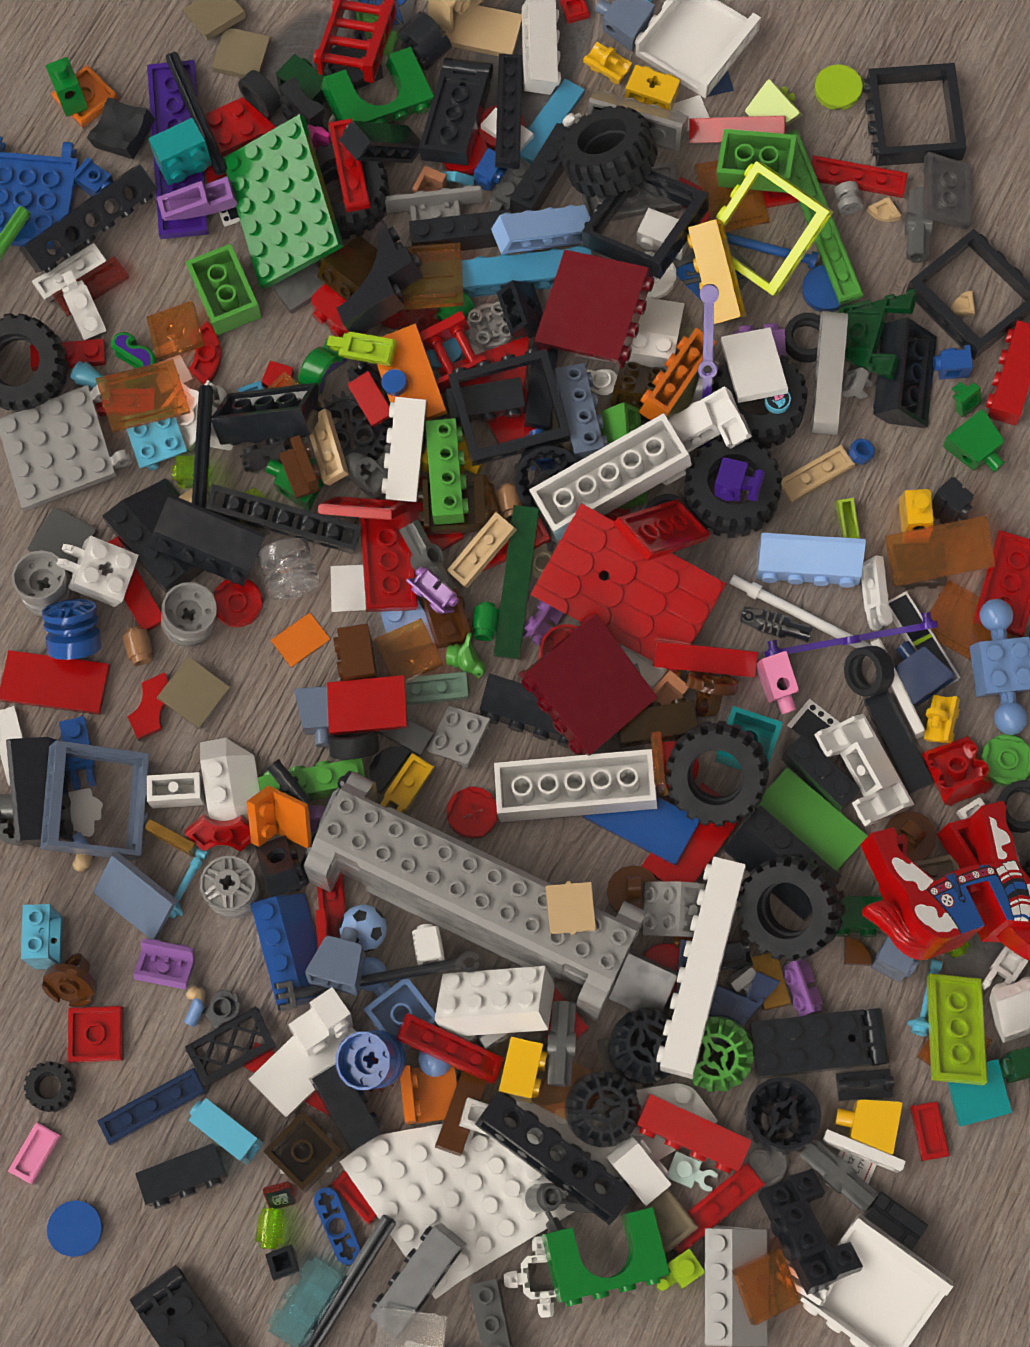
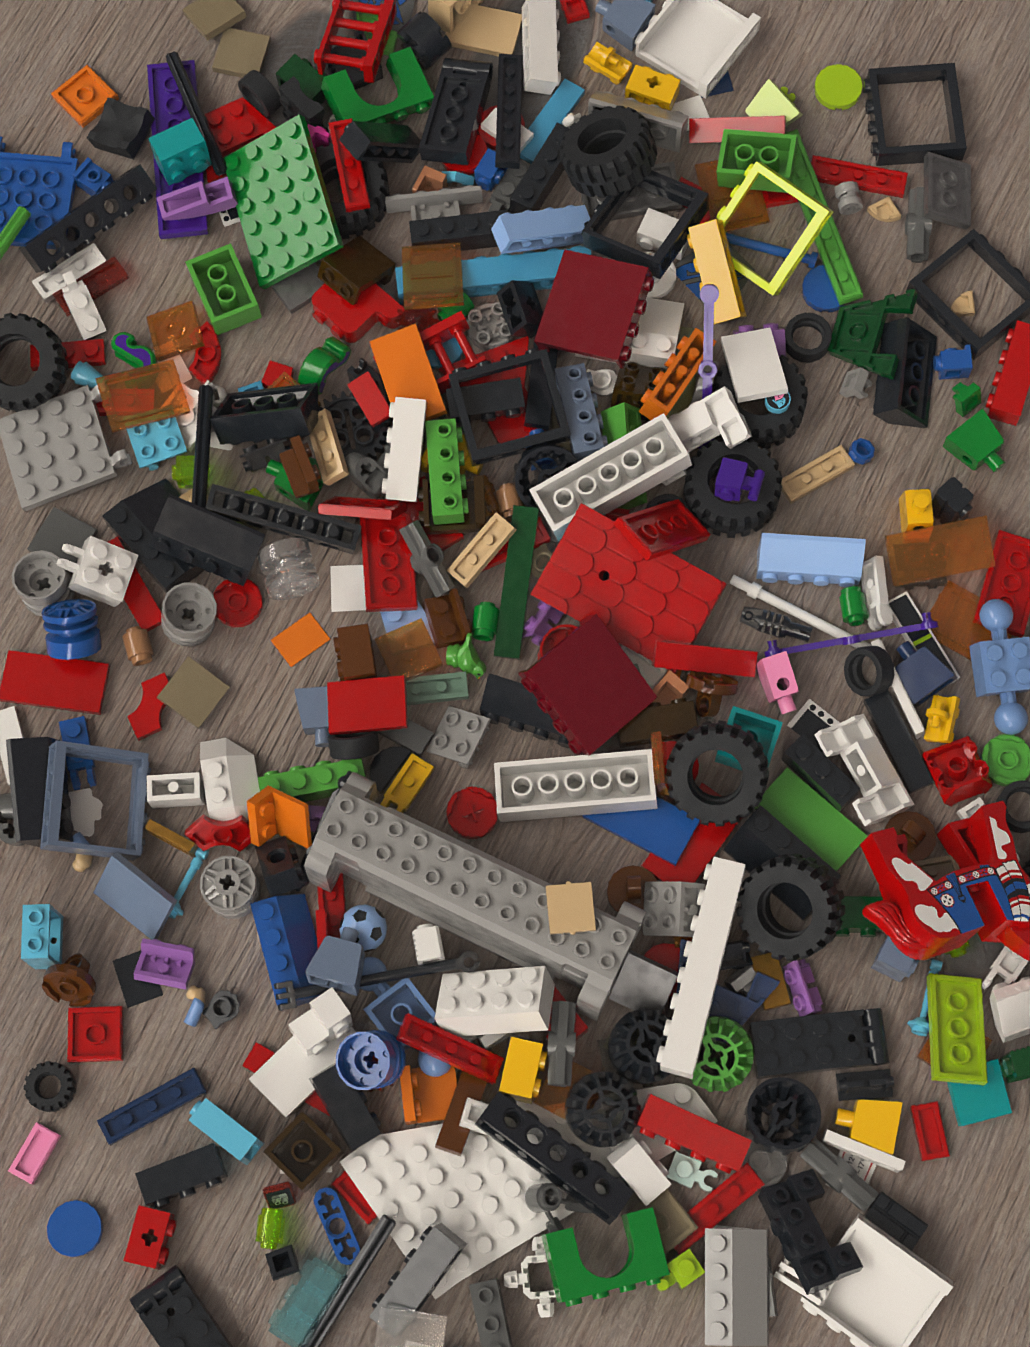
green torso [46,57,88,117] -> none
black window [185,1006,277,1088] -> none
black pin [266,759,313,804] -> none
lime hinge [327,331,397,366] -> none
black arch [337,220,424,334] -> none
blue tile [381,369,408,396] -> none
medium lavender hinge [406,566,459,614] -> none
clear orange tile [732,1249,801,1325] -> none
light grey beam [810,311,848,435] -> none
lime piece [834,498,860,539] -> none
reddish brown tile [844,937,872,966] -> none
none -> black sticker [113,951,163,1008]
none -> red brick [123,1205,177,1270]
none -> green brick [839,586,869,626]

